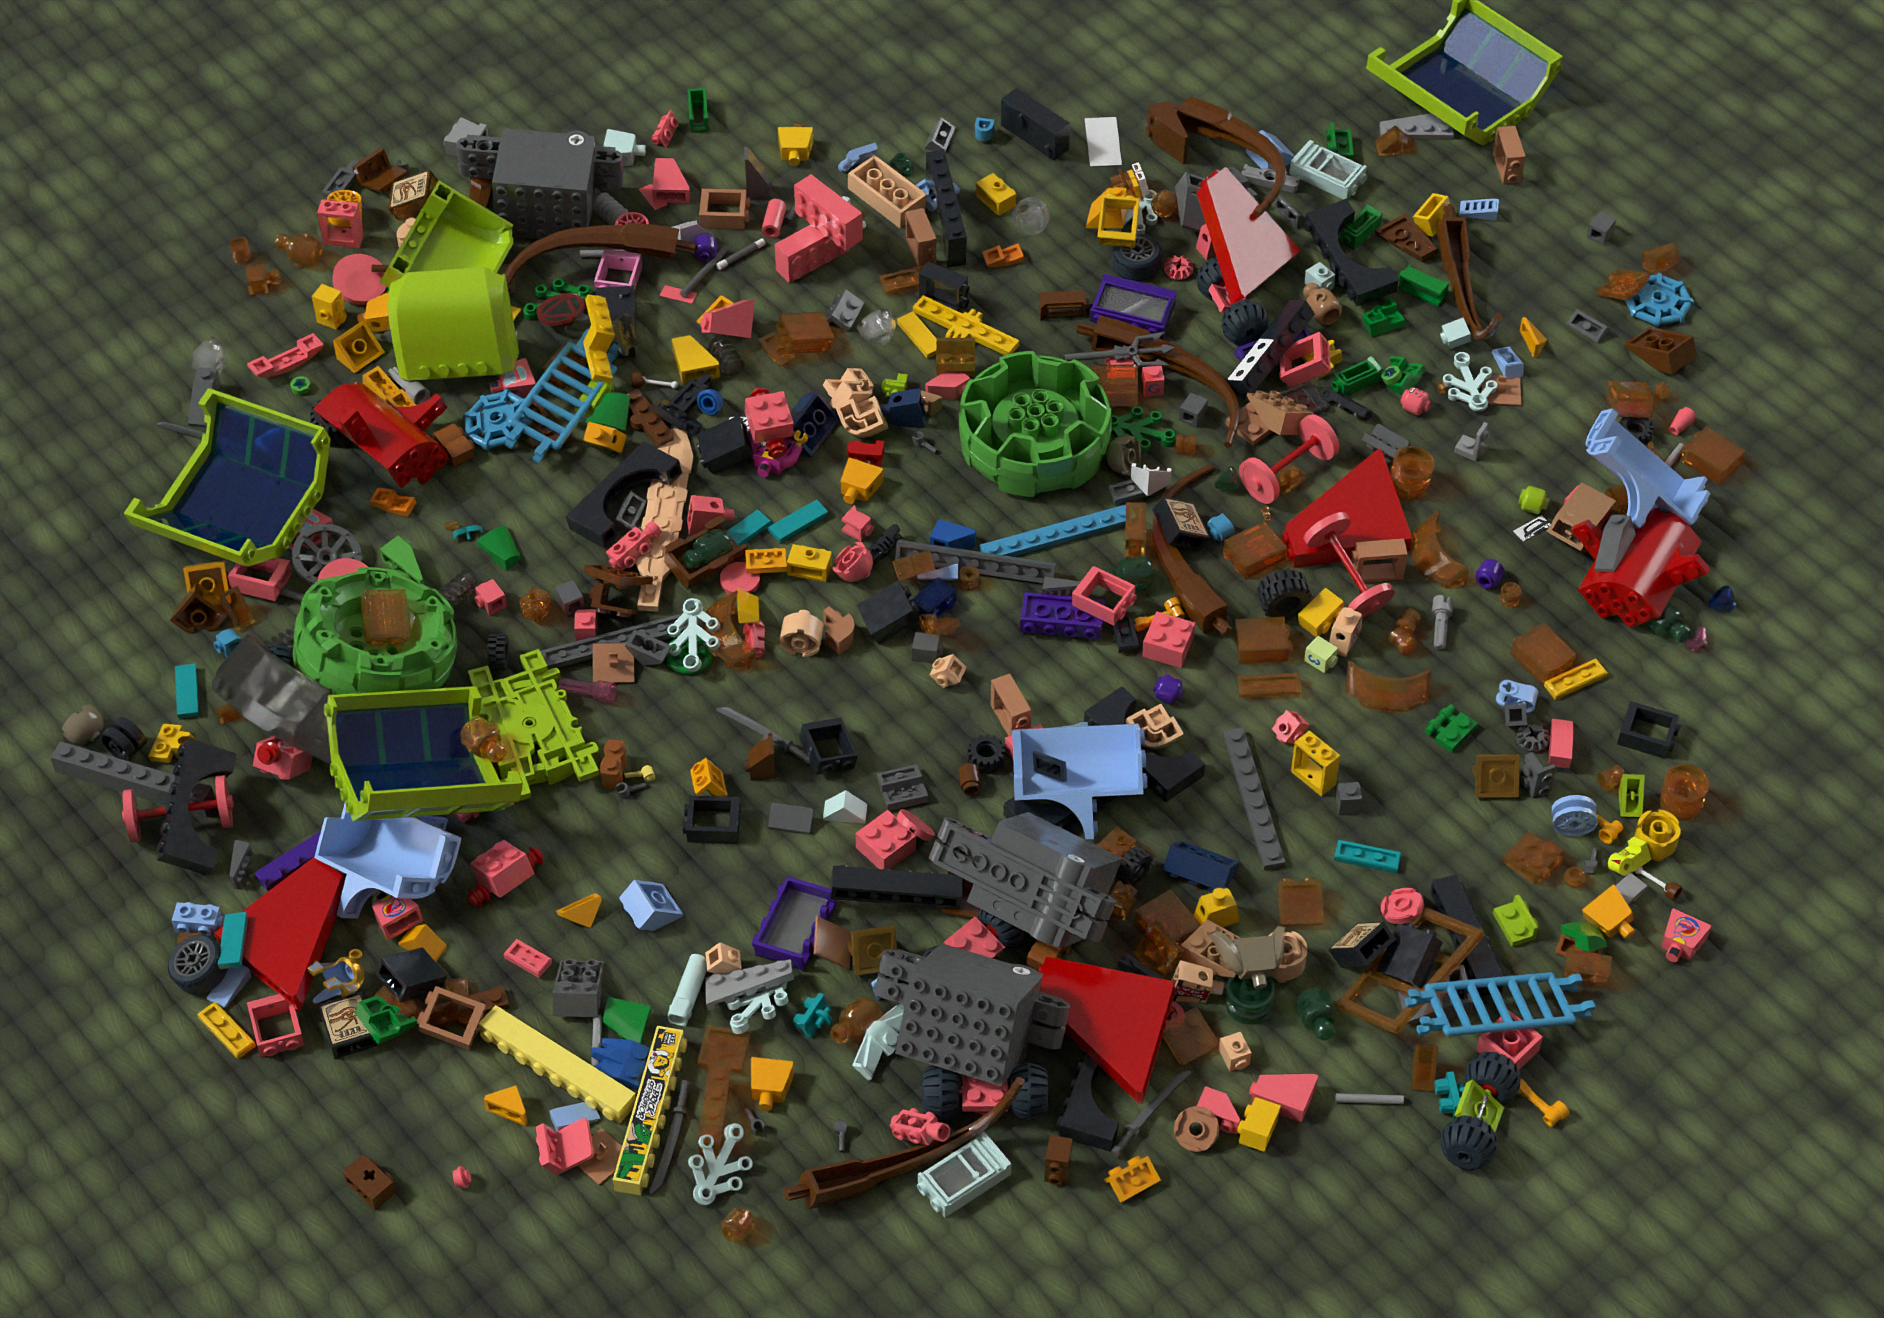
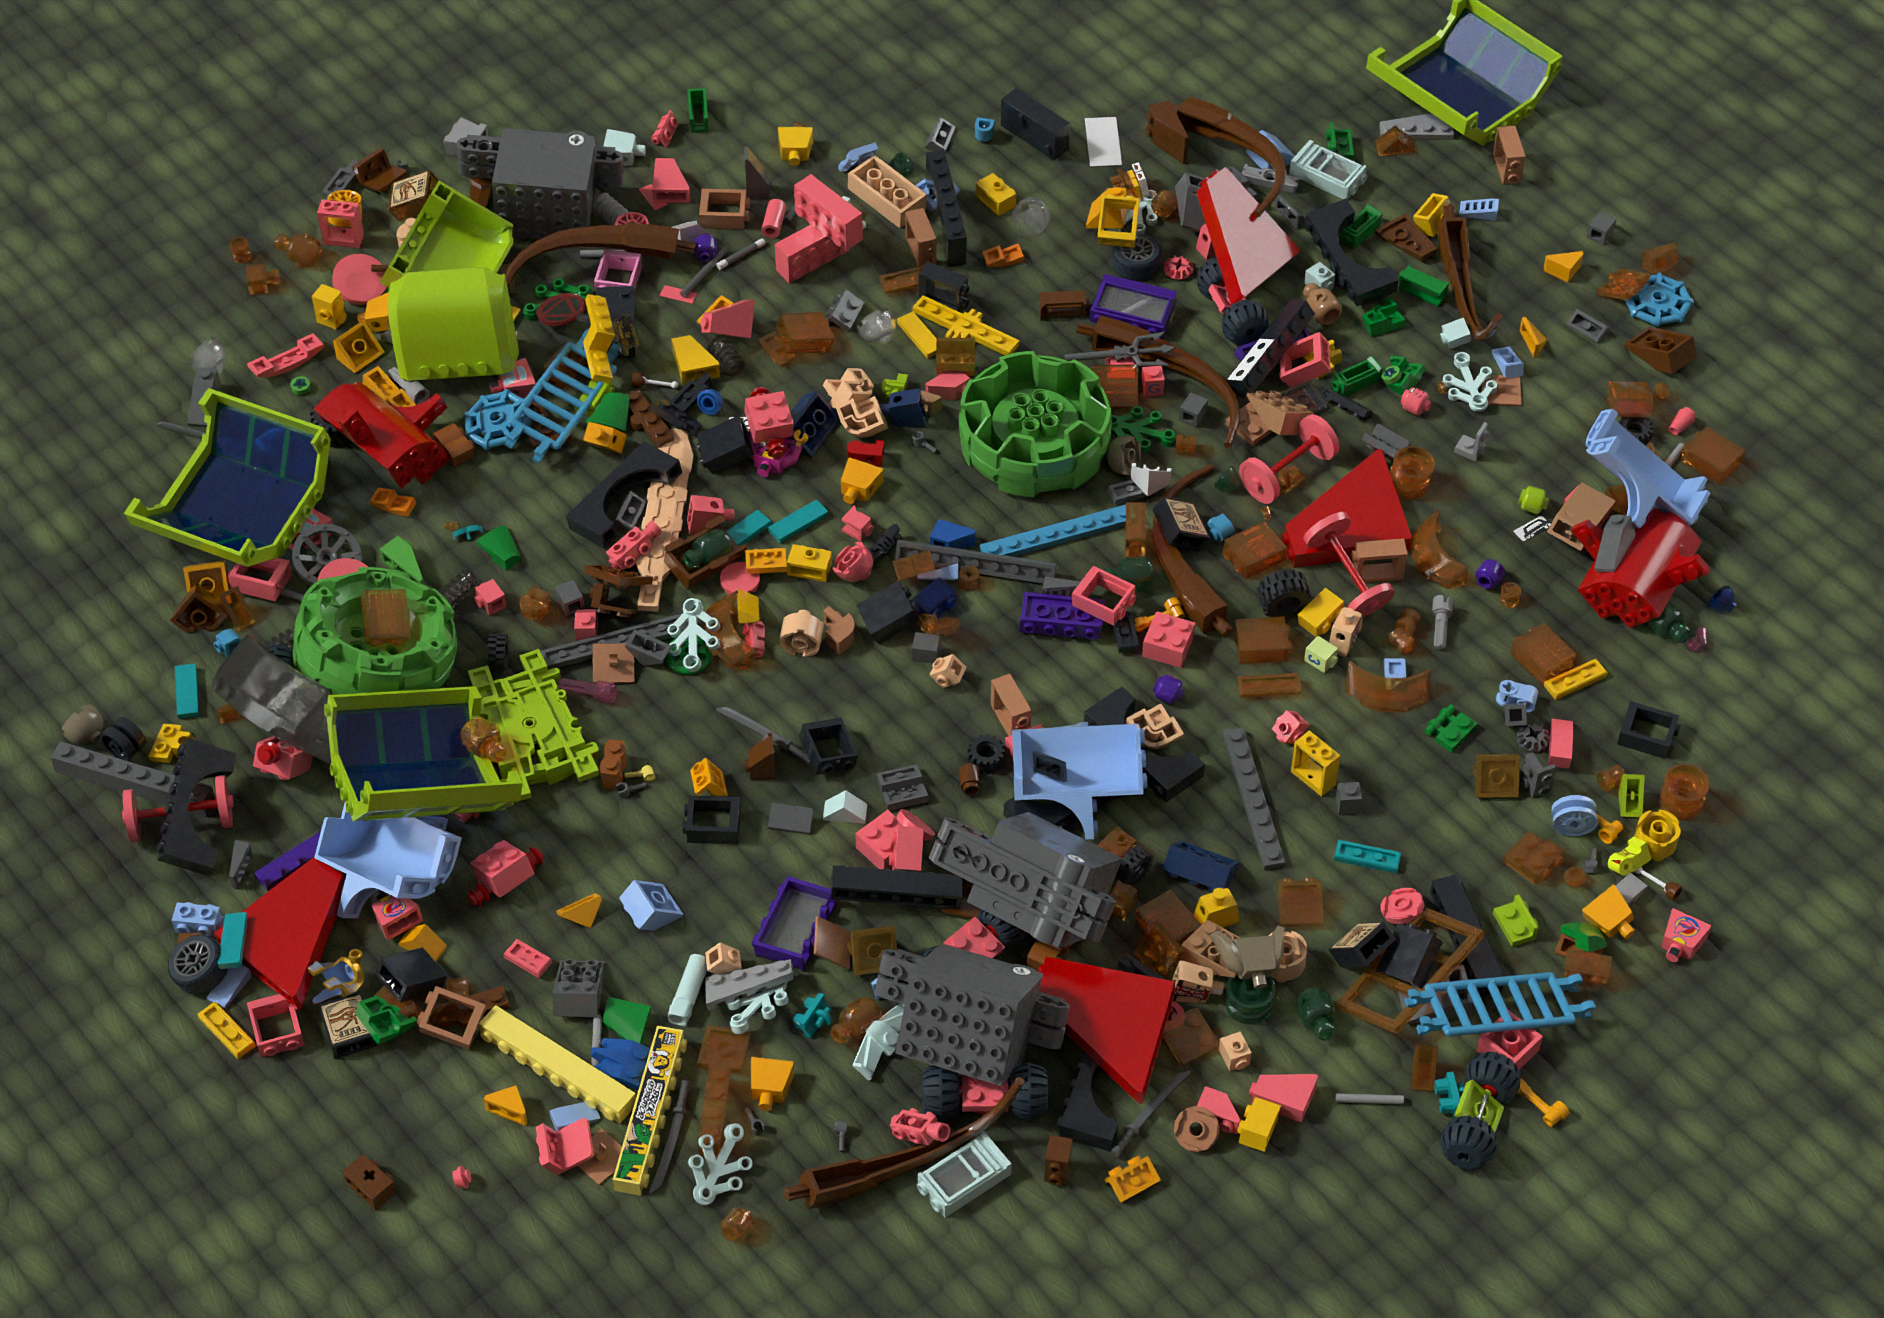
none -> coral brick [889,826,924,872]
none -> light blue slope [1384,658,1406,693]
none -> light orange slope [1544,251,1583,282]

